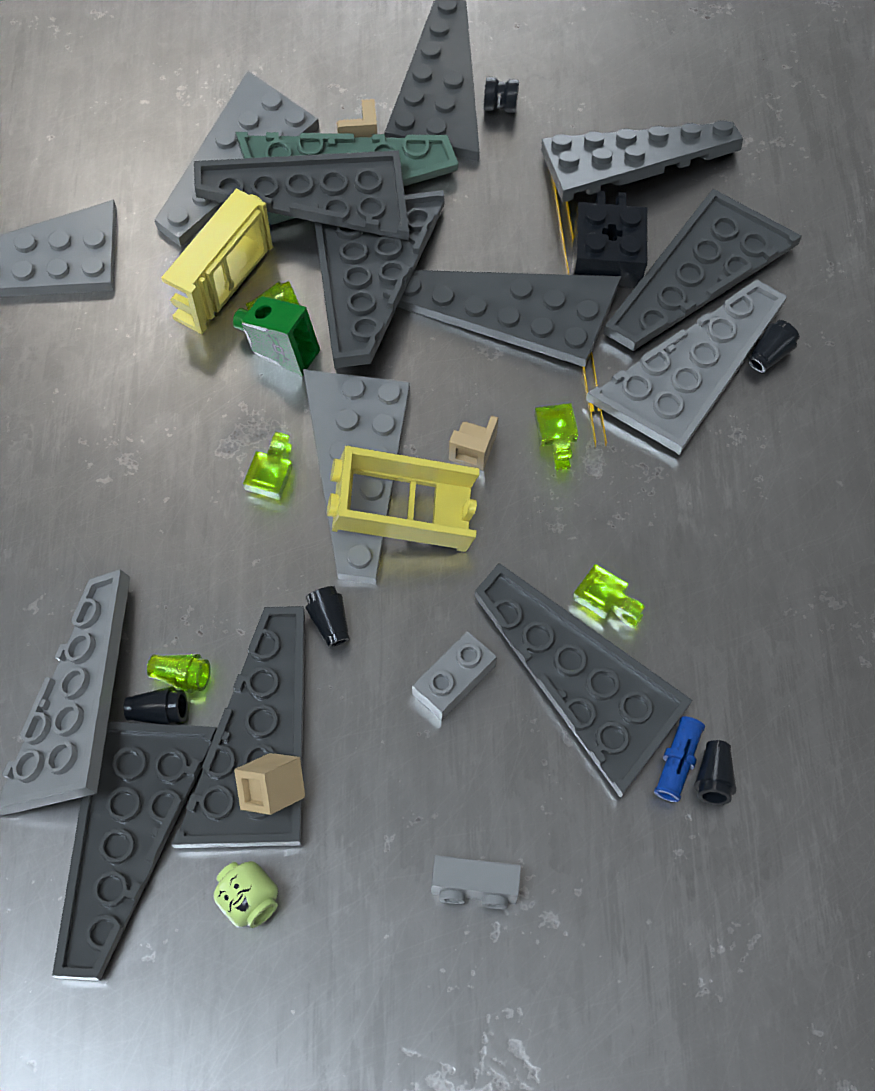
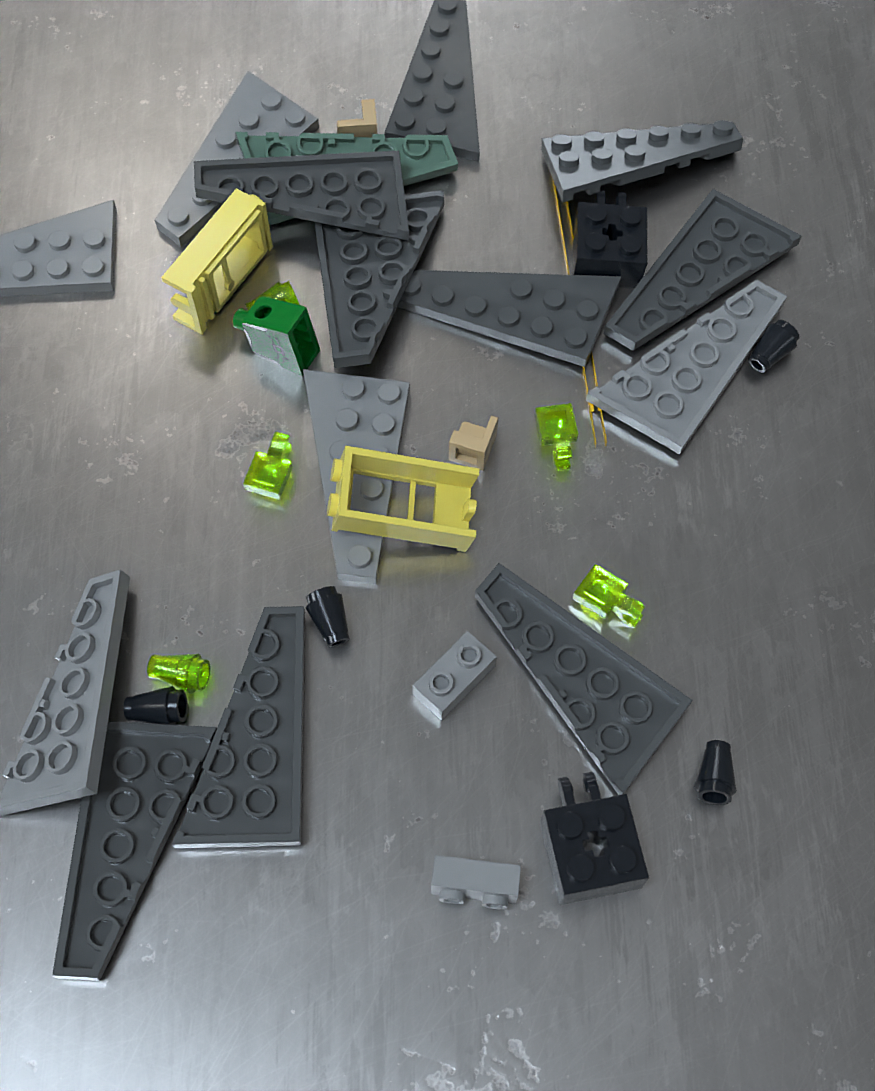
yellowish green head [214,861,278,928] -> none
tan panel [234,753,305,815] -> none
black wheel [483,77,519,113] -> none
blue pin [654,716,705,802] -> none
none -> black hinge [541,772,649,905]

